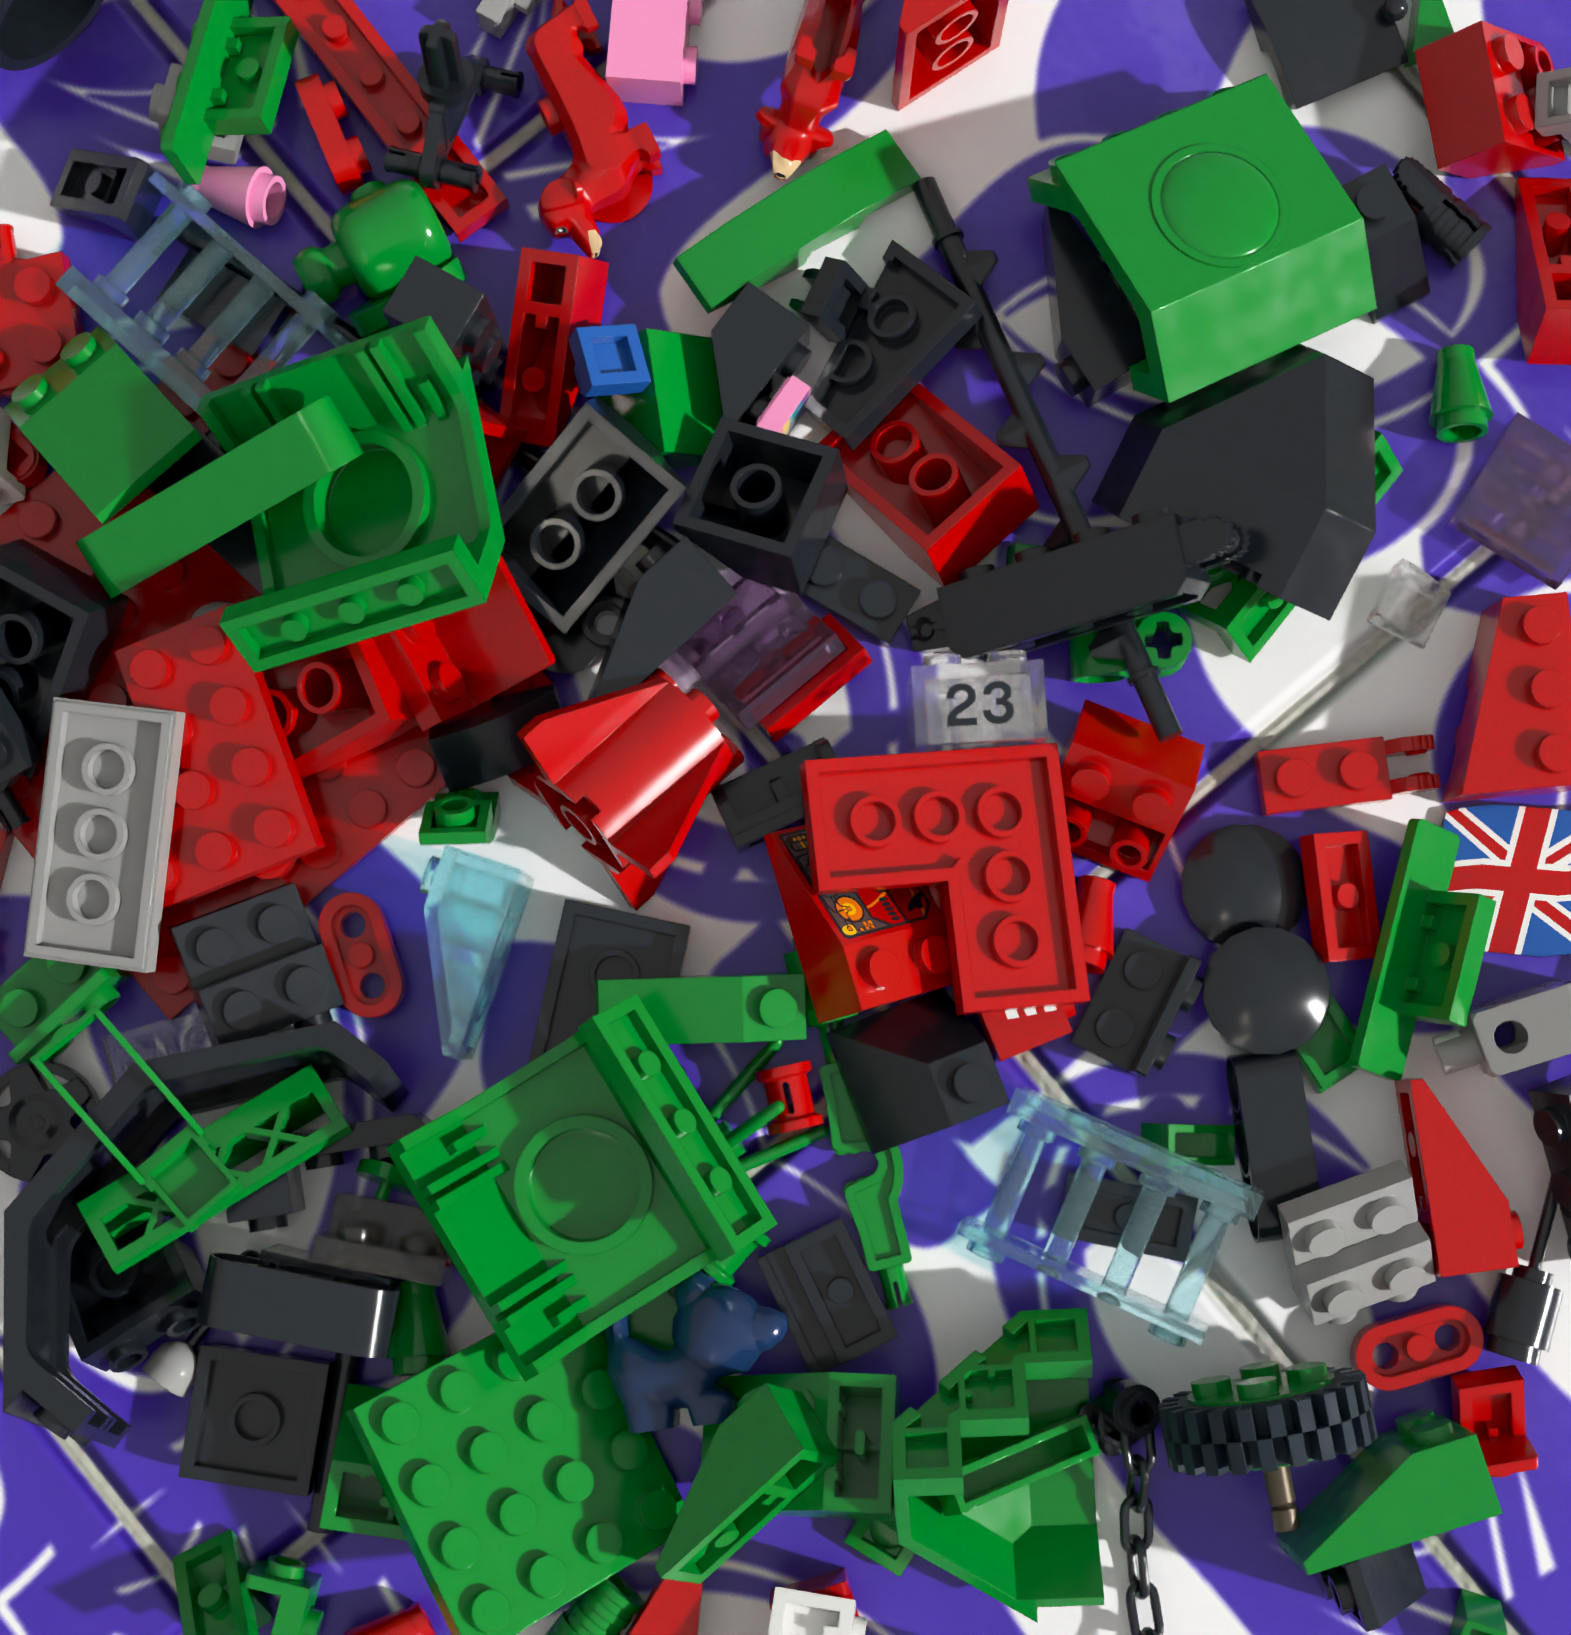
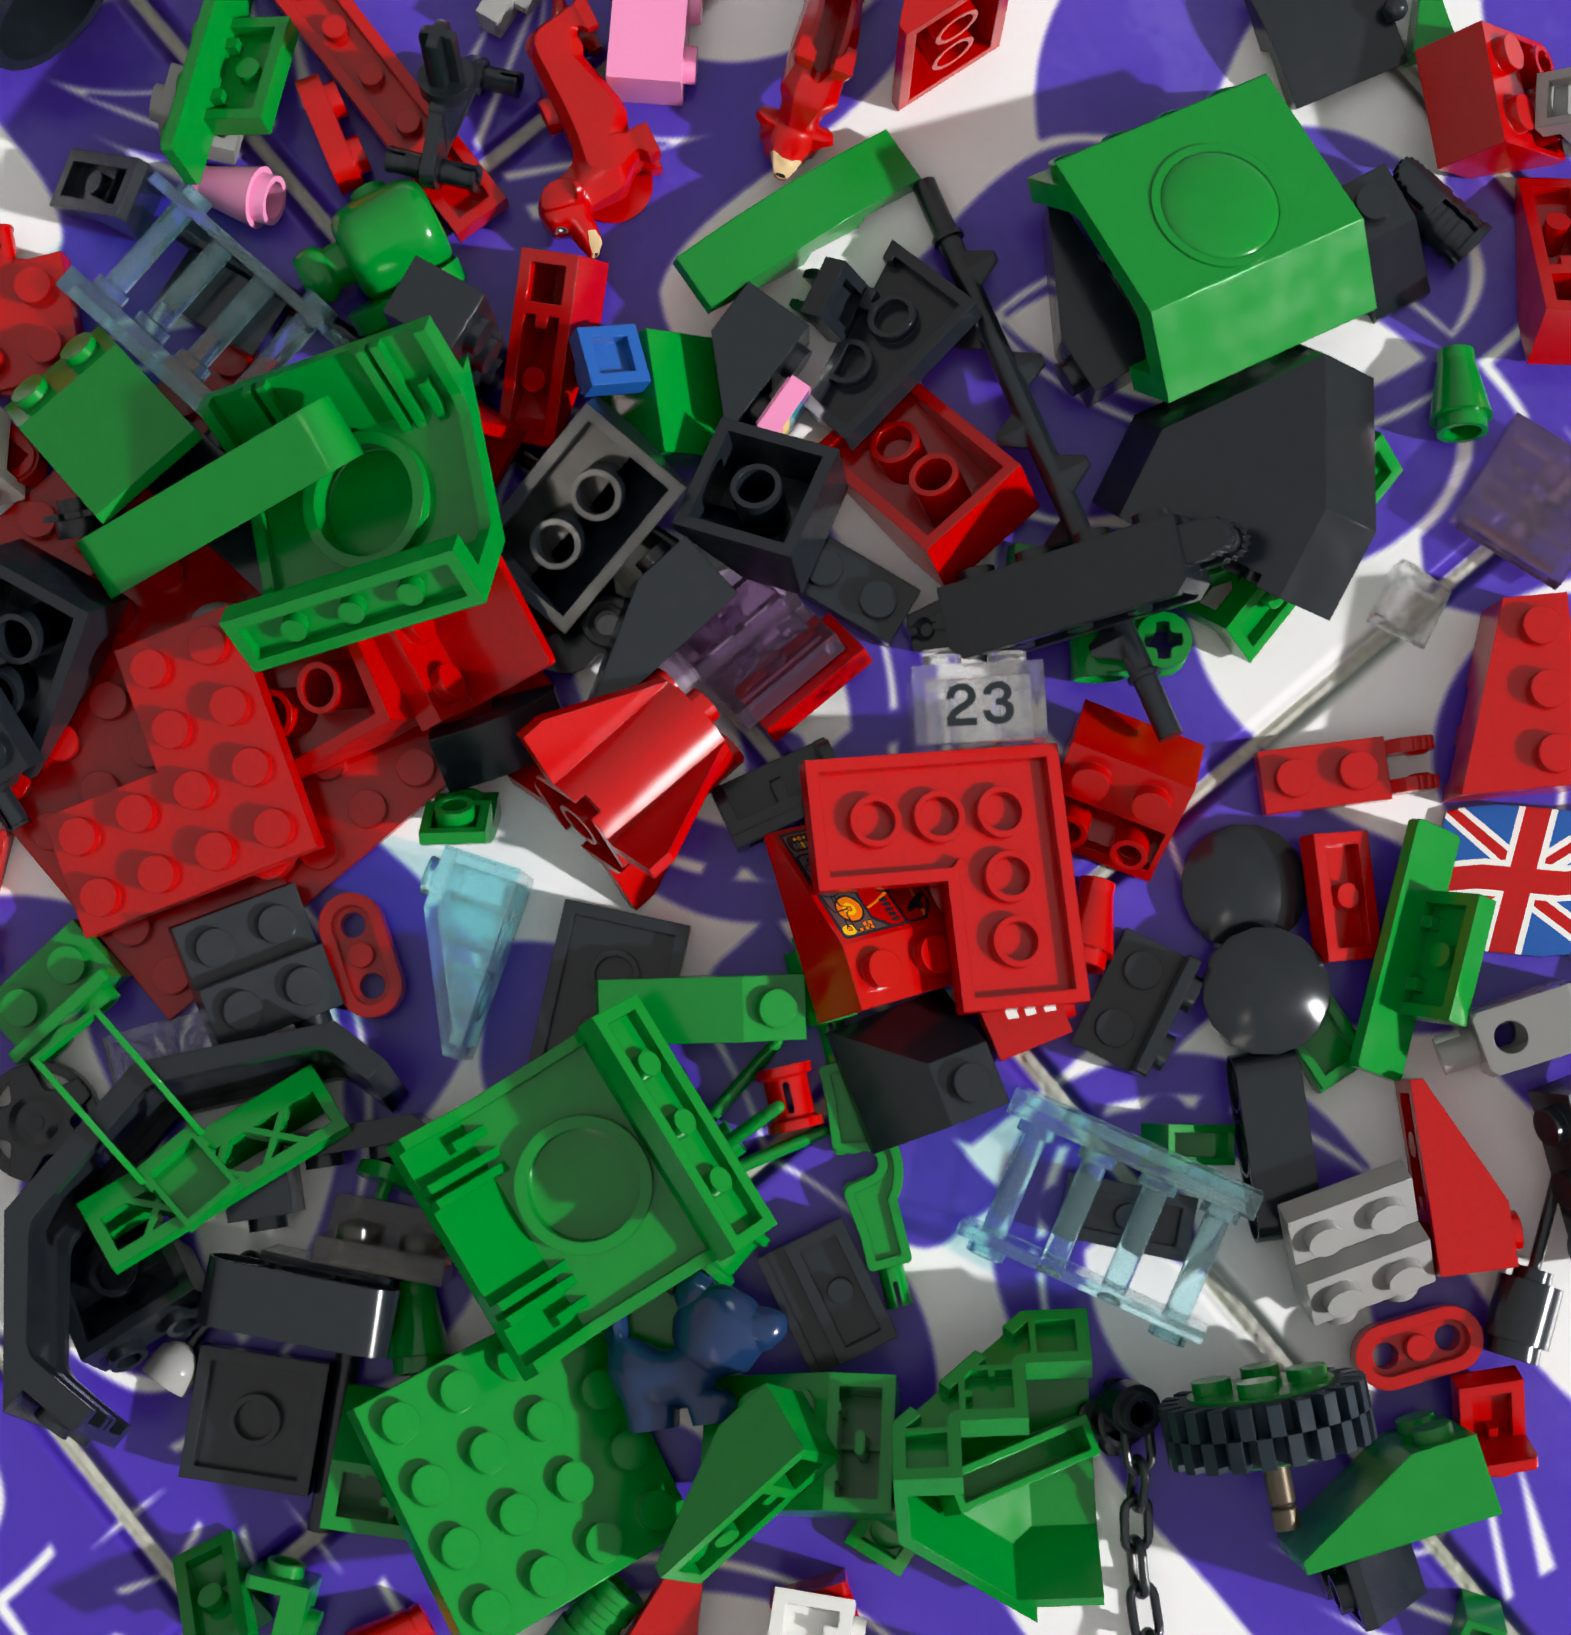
light grey tile [23,697,186,973] -> none
none -> black plate [42,497,108,540]

